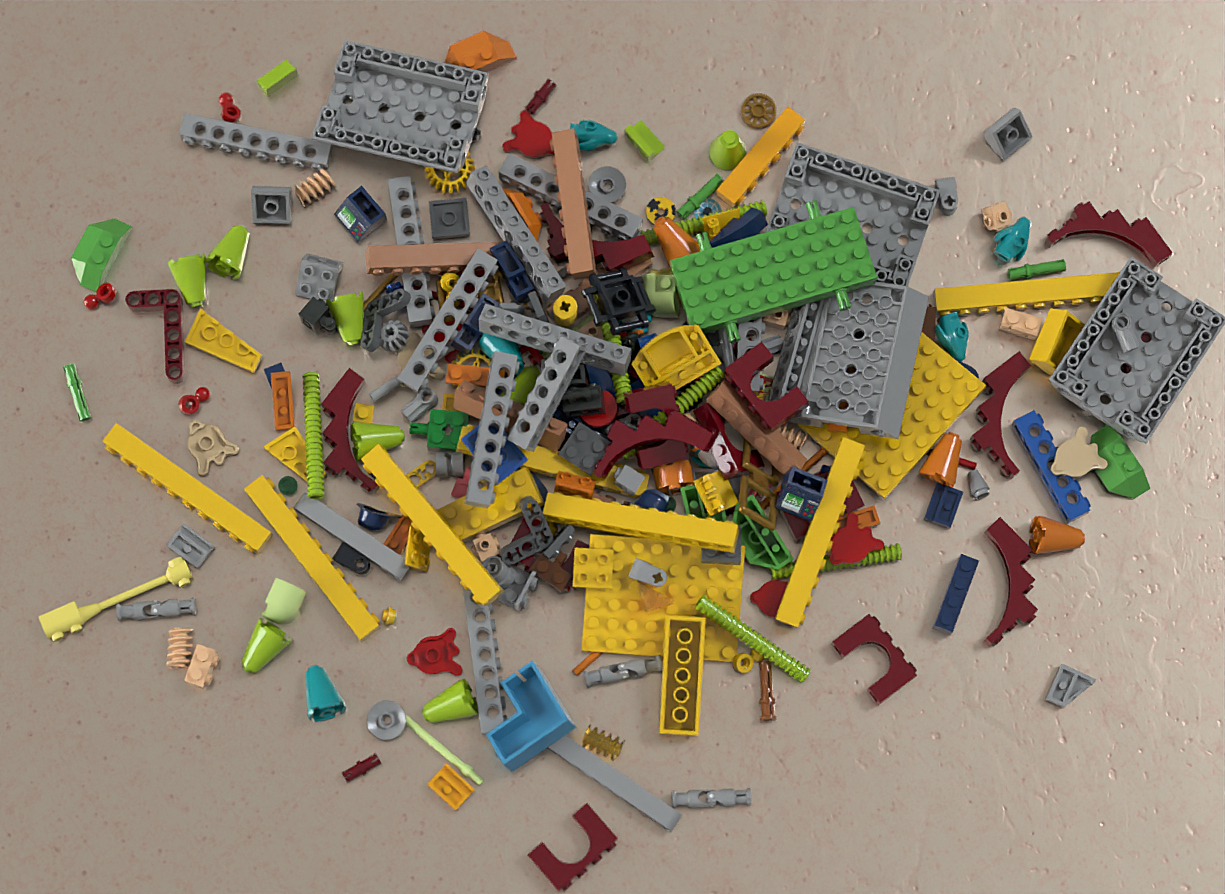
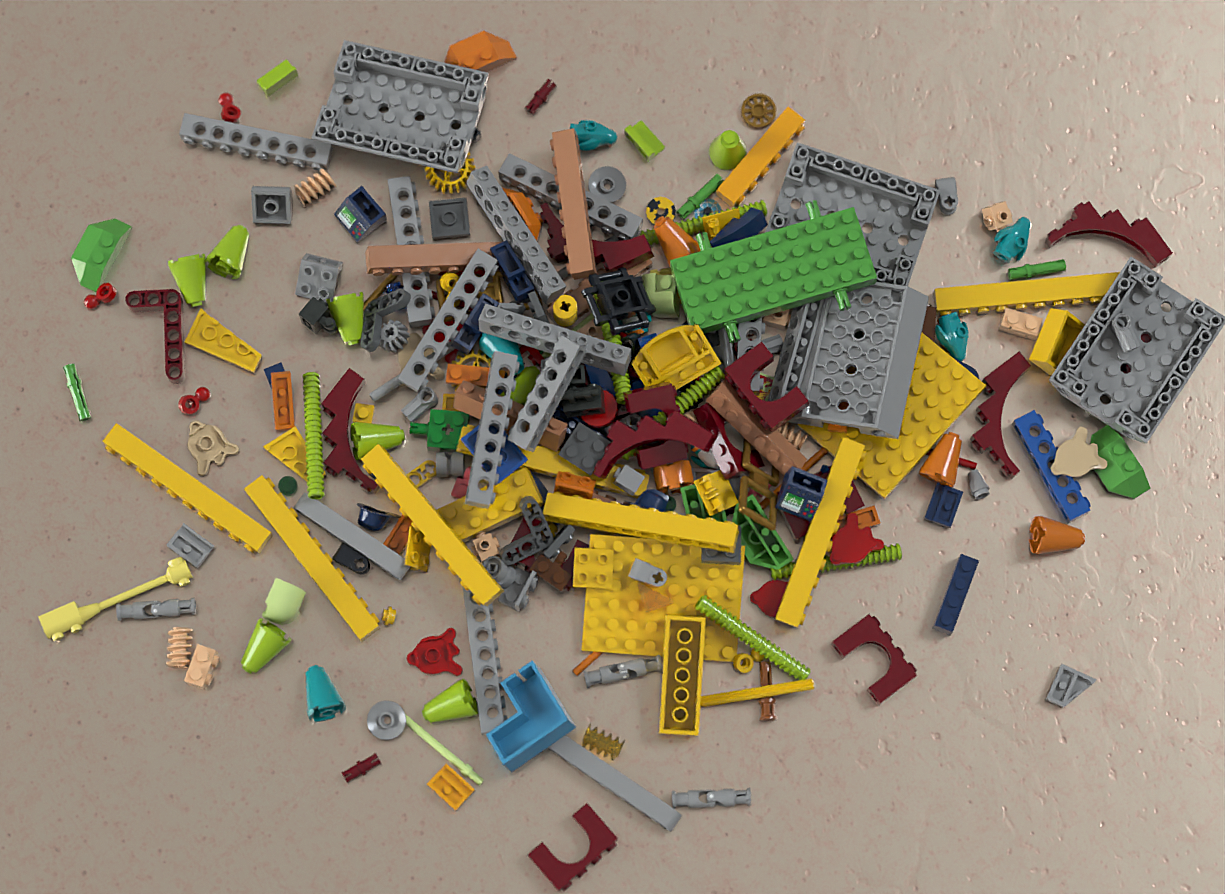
red tile [502,110,555,159] -> none
light grey brick [984,108,1033,160] -> none
dark red arch [984,517,1038,646] -> none
none -> yellow axle [700,679,815,707]

